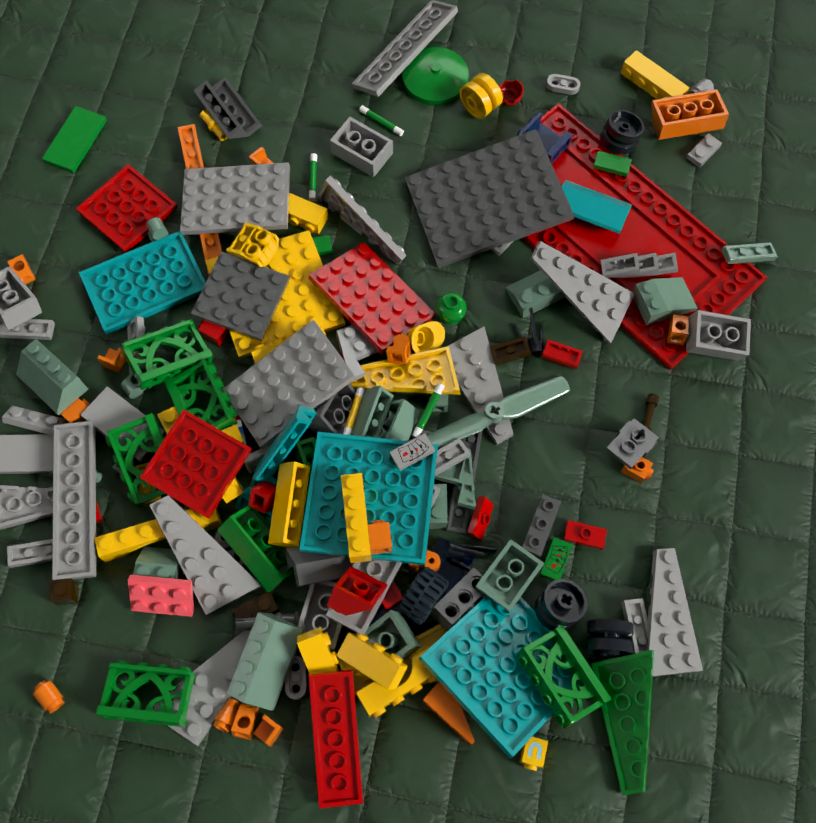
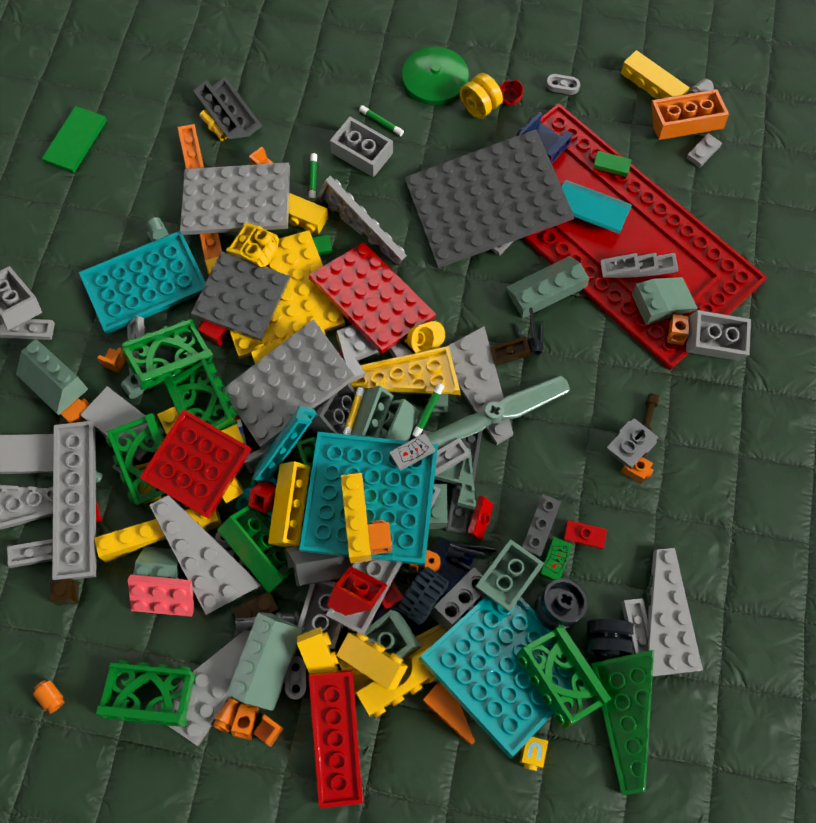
light grey plate [2,405,66,436] -> none
orange leg [7,254,36,285] -> none
red plate [76,164,178,253] -> none
light grey plate [352,0,458,97] -> none
orange leg [386,334,411,364] -> none
green piece [435,292,467,325] -> none
light grey wing [530,241,635,343] -> none
red plate [541,339,583,370] -> none
black wheel [600,109,645,155] -> none
sand green tile [721,242,778,264] -> none

